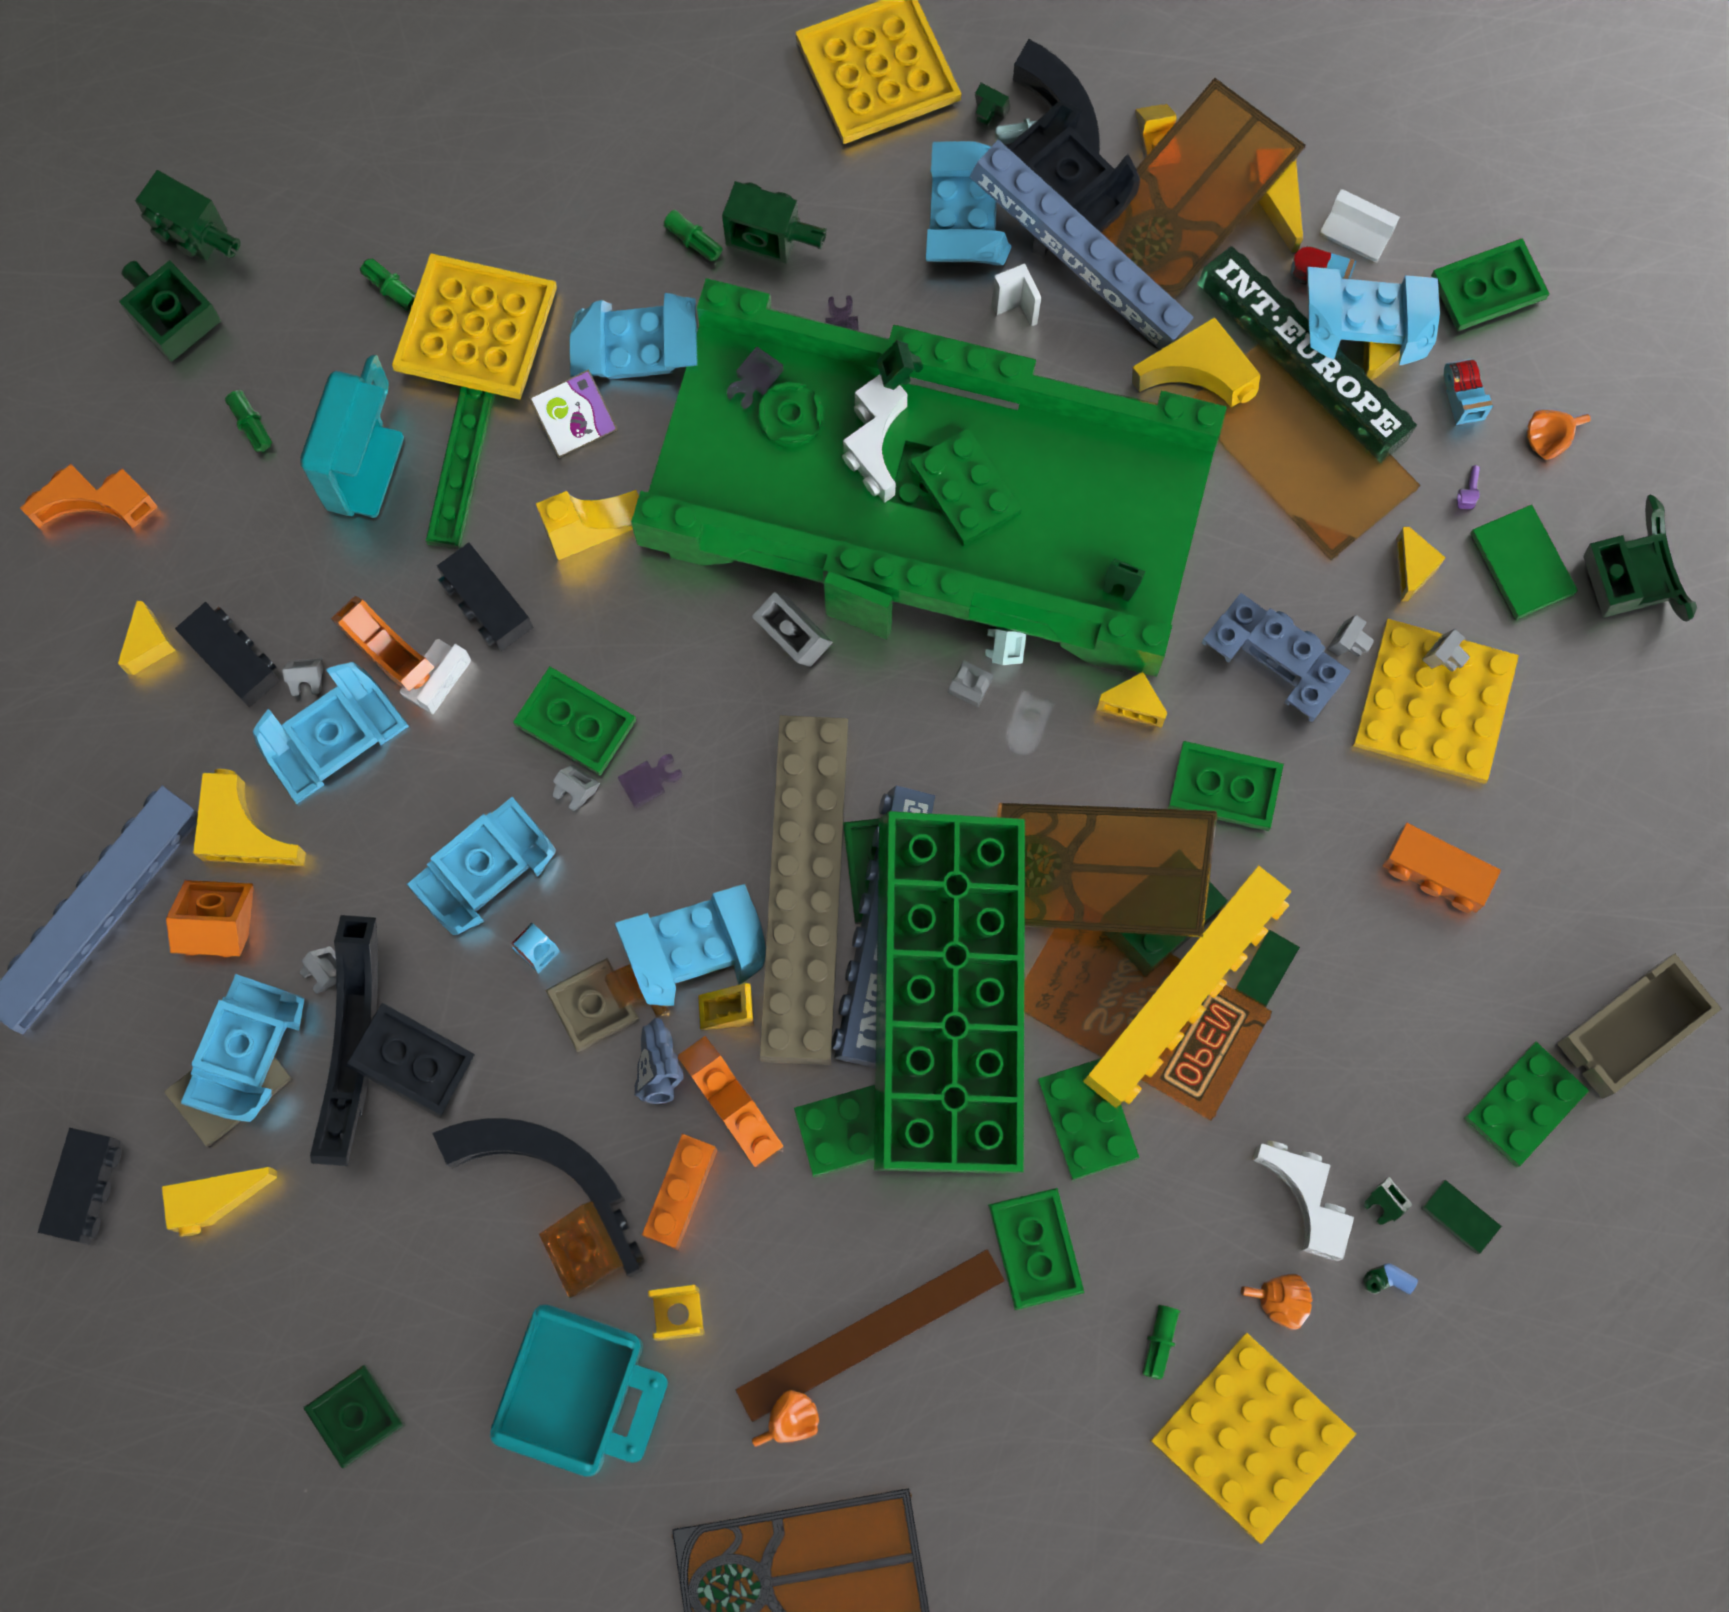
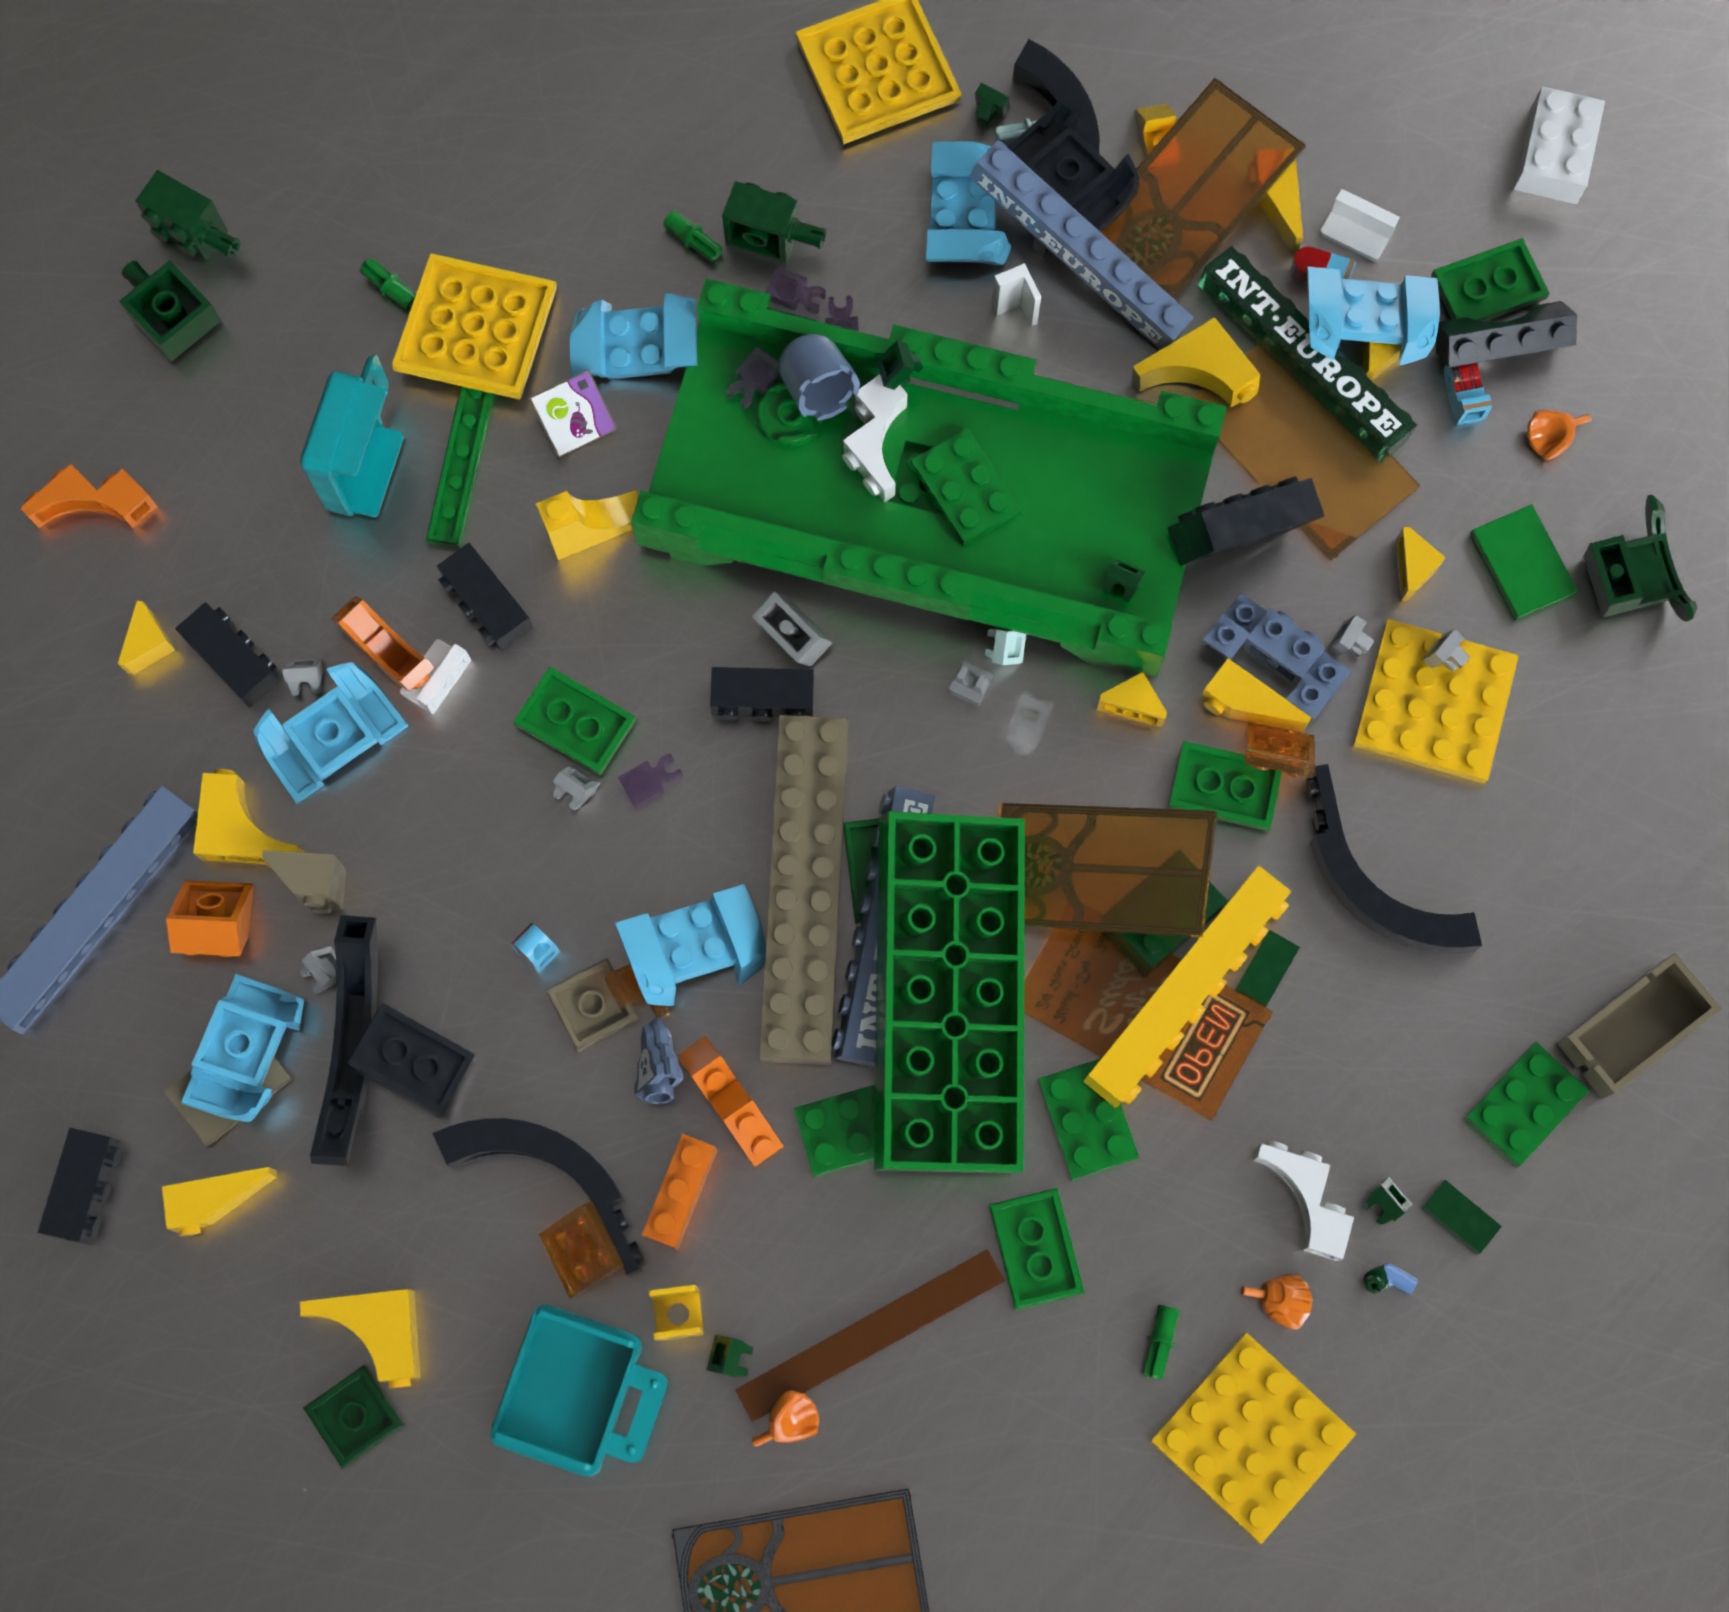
green axle [225,390,272,452] -> none
medium azure piece [407,797,556,935] -> none
yellow slope [698,983,754,1030] -> none
green tile [824,571,893,640] -> none
orange brick [1382,823,1501,913] -> none
medium lavender hand [1457,465,1480,509] -> none
none -> dark tan slope [262,850,347,914]
none -> yellow arch [300,1289,421,1388]
none -> dark green tile [706,1334,753,1377]
none -> black brick [710,667,815,722]
none -> clear purple plate [765,266,826,314]
none -> sand blue cylinder [778,333,860,421]
none -> black brick [1167,476,1325,566]
none -> yellow slope [1200,658,1312,732]
none -> clear orange plate [1244,721,1316,778]
none -> black arch [1306,764,1482,954]
none -> arch [1435,301,1577,367]
none -> white brick [1514,86,1605,204]

